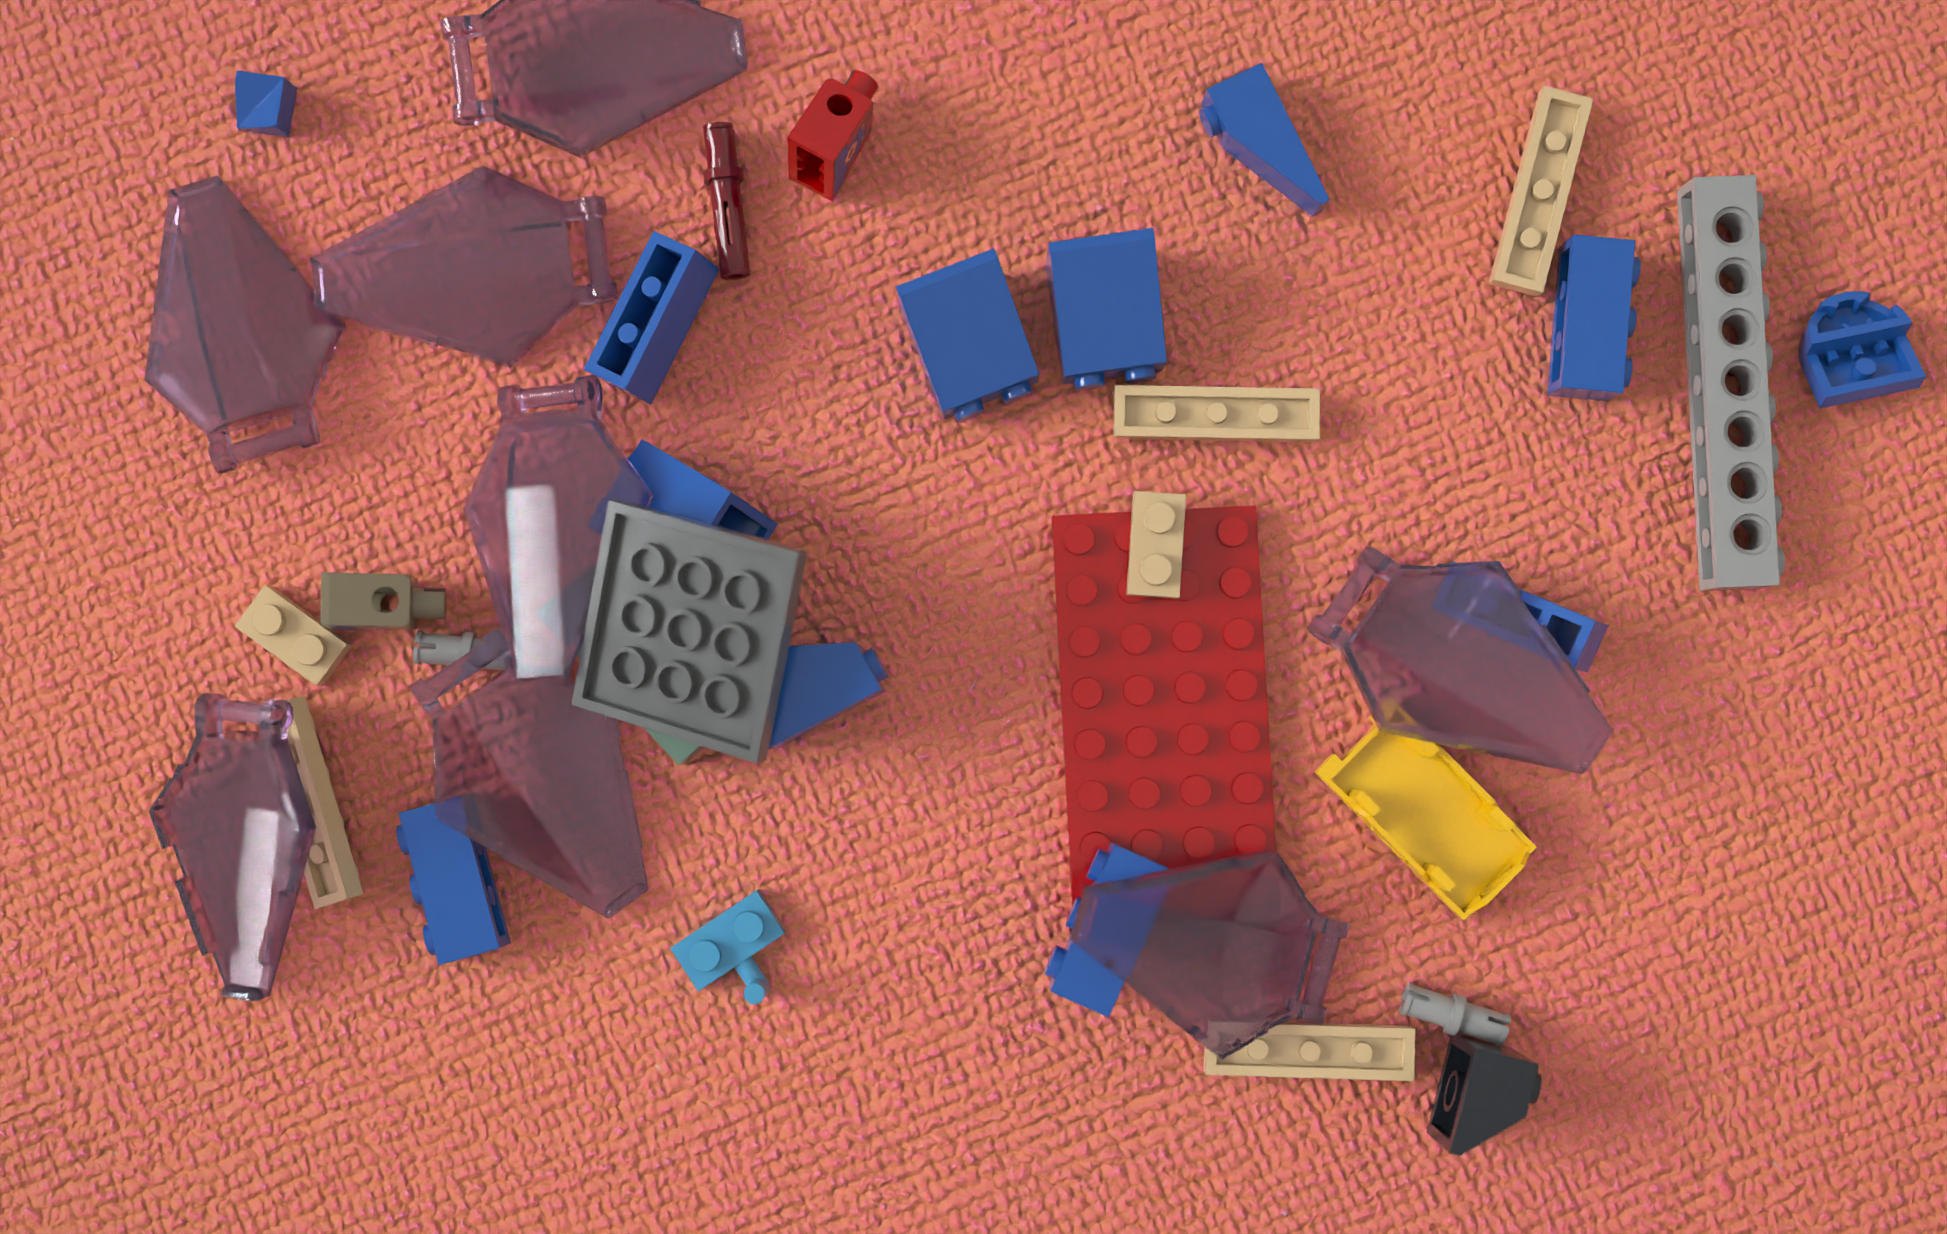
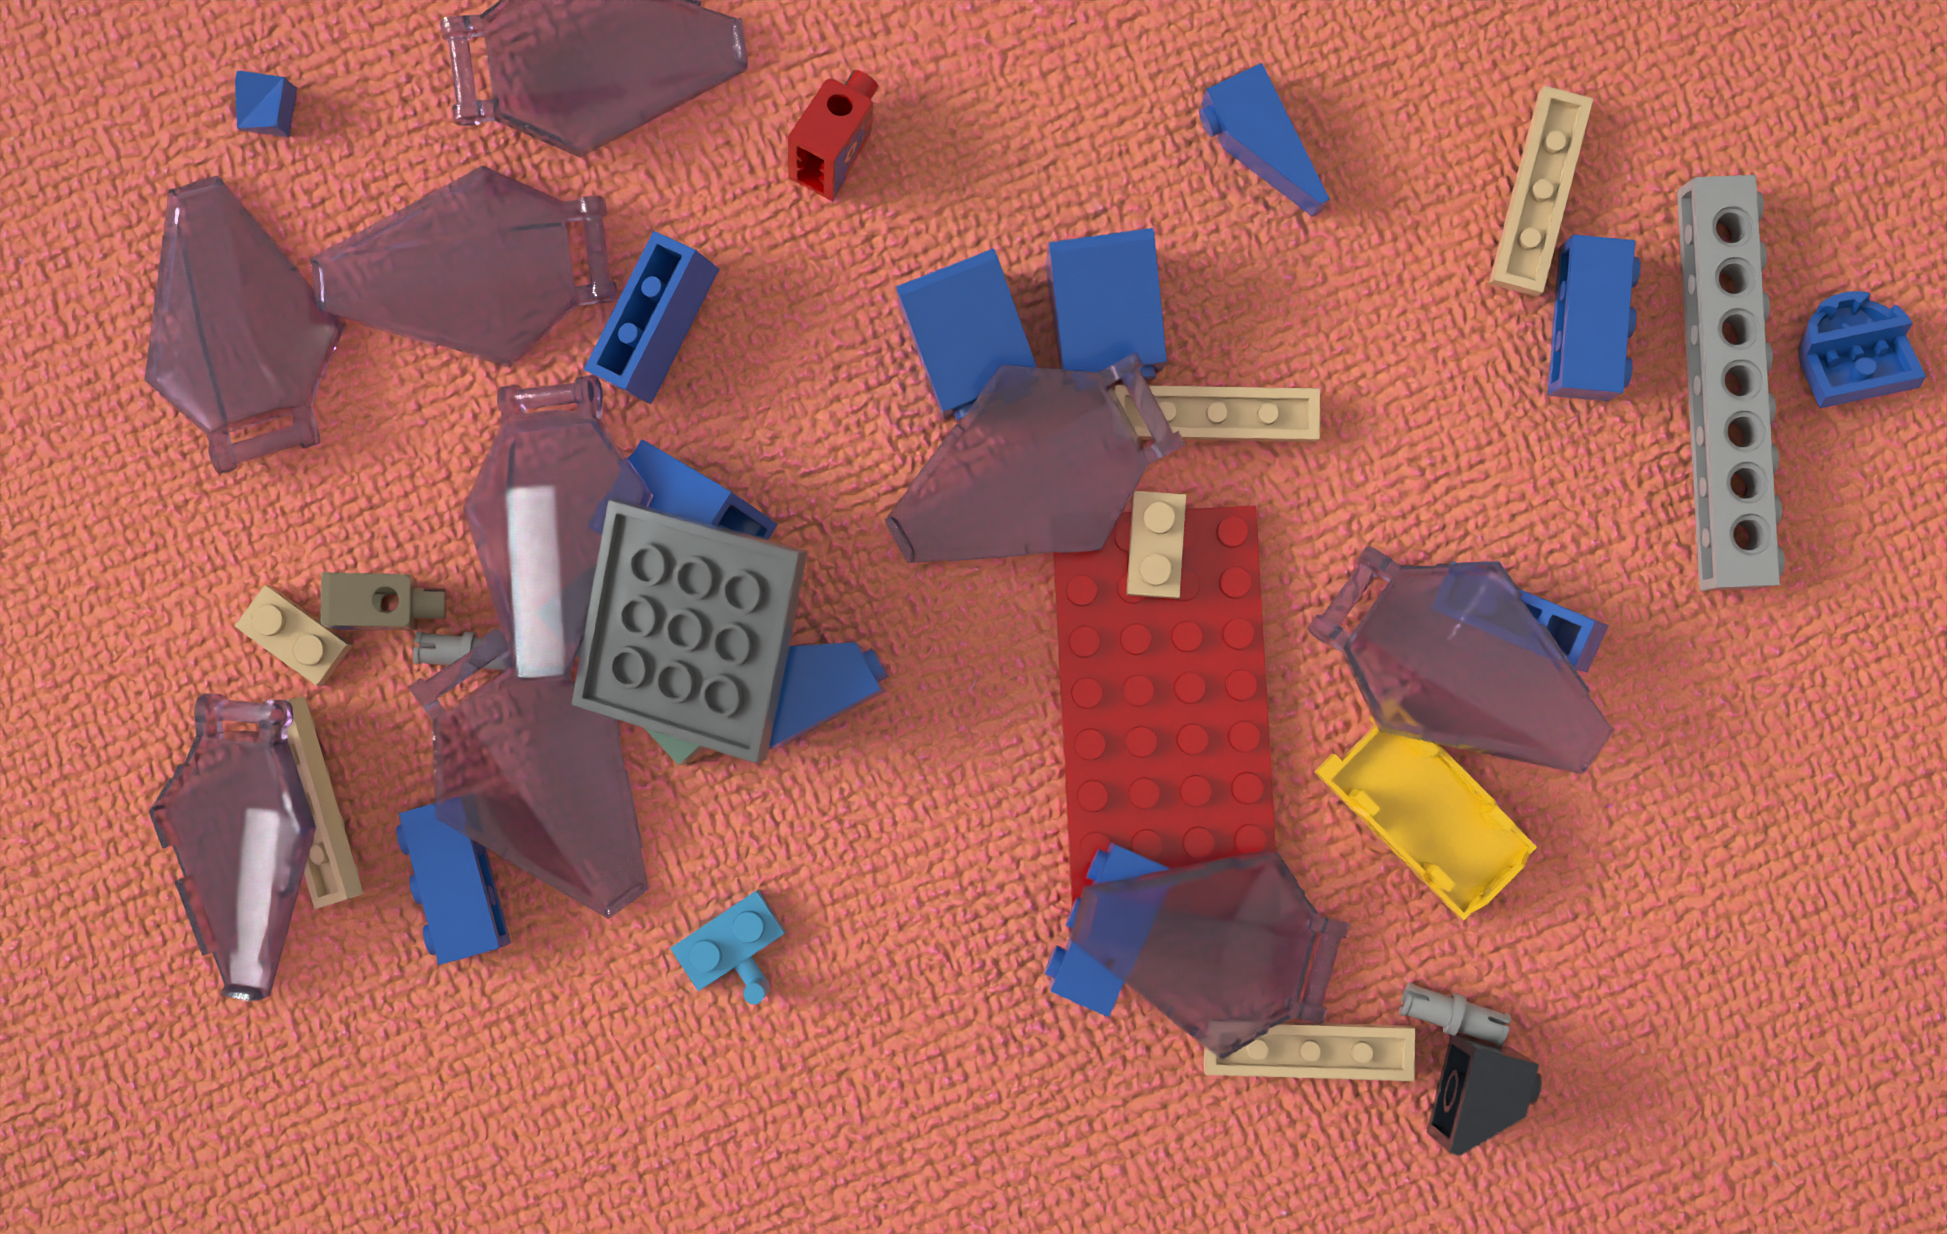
dark red pin [703,122,750,280] -> none
none -> windscreen [885,352,1186,563]

